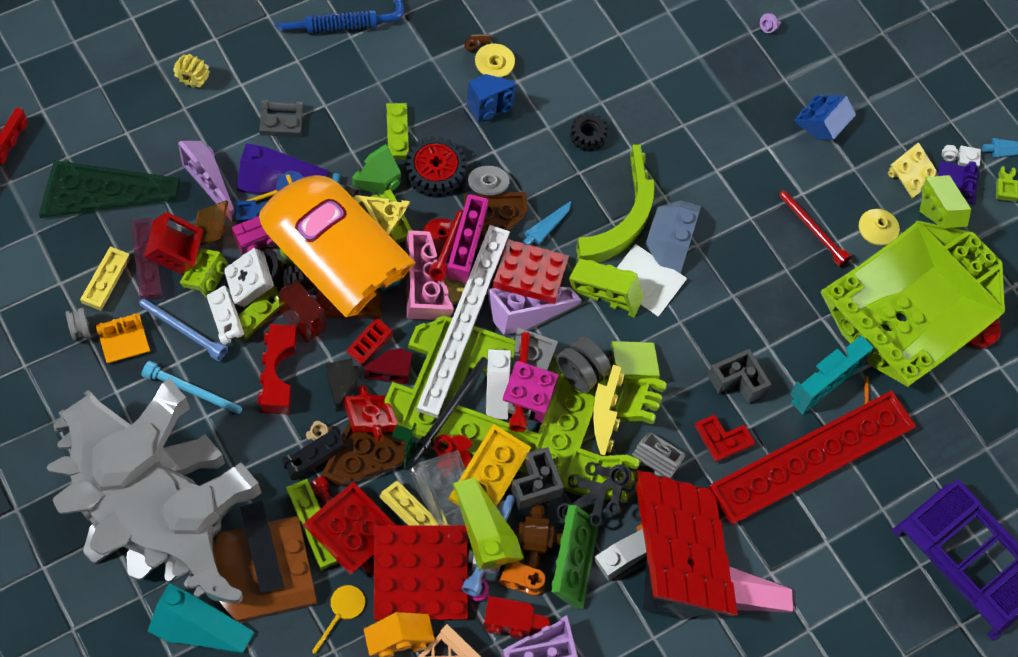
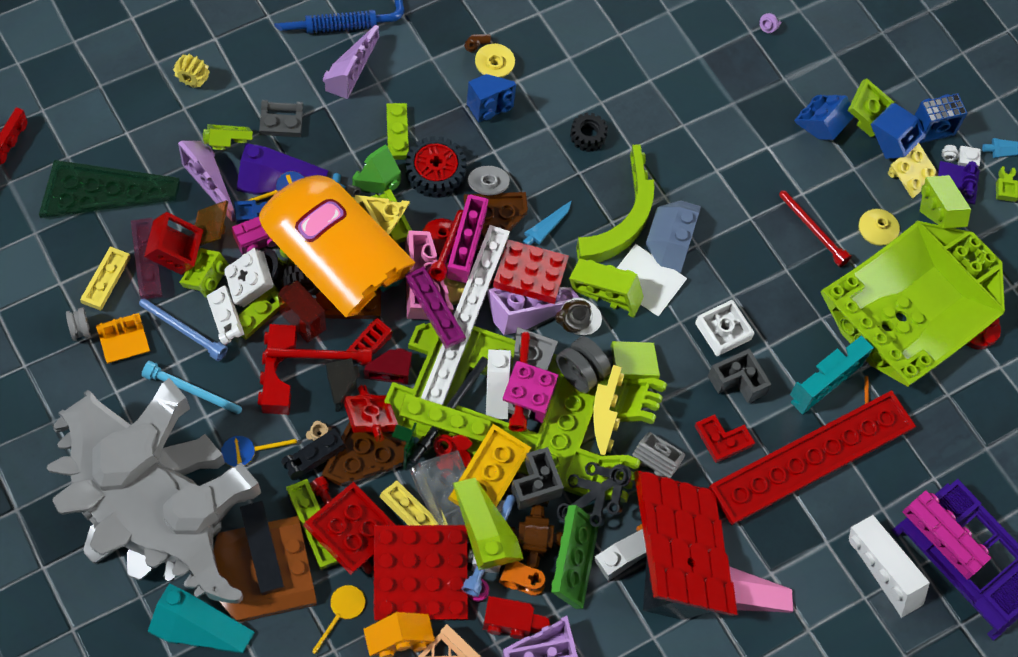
none -> lime plate [203,124,253,150]
none -> blue piece [221,436,297,467]
none -> red piece [264,347,372,365]
none -> lavender wedge [323,25,379,99]
none -> lime plate [398,394,491,443]
none -> magenta tile [405,266,466,349]
none -> white piece [555,298,602,335]
none -> white brick [695,300,754,356]
none -> lime plate [848,79,895,137]
none -> white wedge [849,515,930,618]
none -> blue slope [870,103,926,159]
none -> dark pink brick [902,490,991,580]
none -> blue brick [914,94,968,143]

